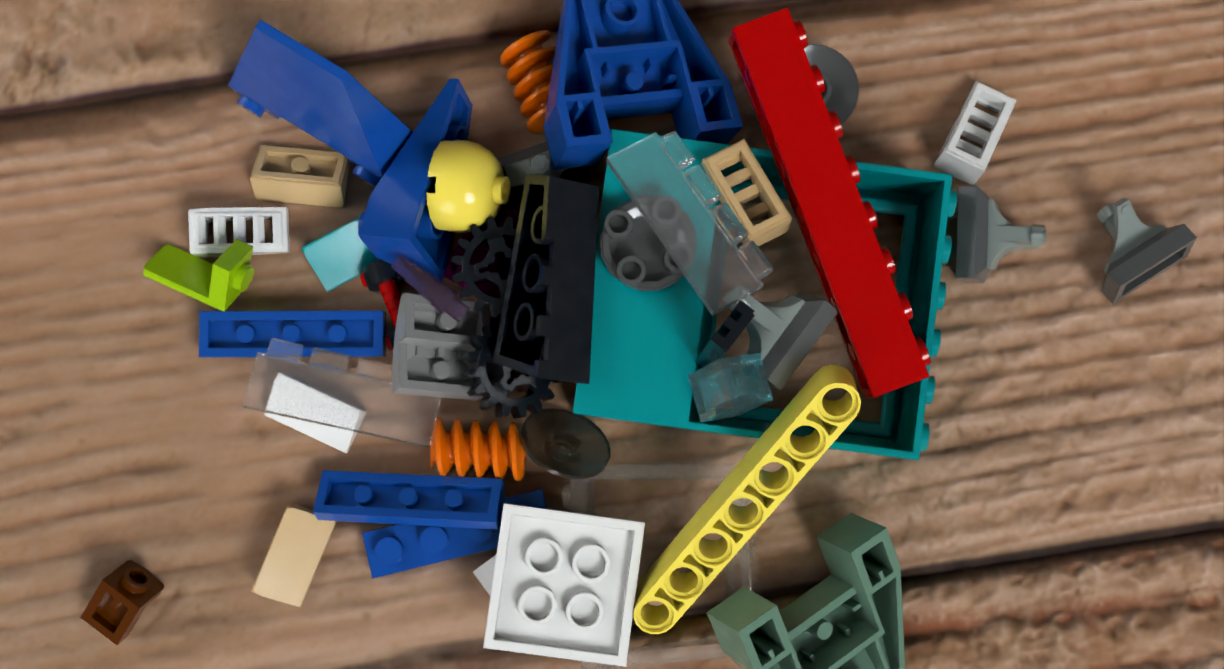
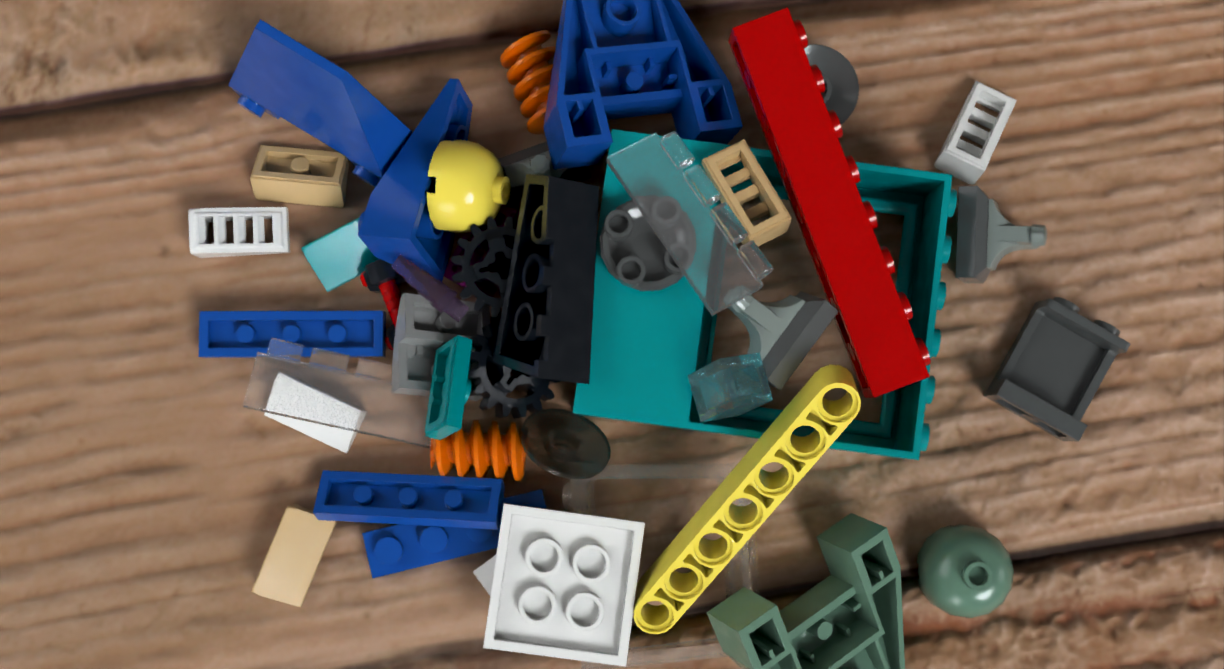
reddish brown bracket [80,560,164,645] -> none
lime bracket [143,239,255,312] -> none
black tile [695,300,755,372] -> none
dark grey piece [1096,198,1197,304] -> none
none -> teal plate [425,335,473,440]
none -> sand green cylinder [917,524,1014,618]
none -> dark grey panel [984,297,1131,441]

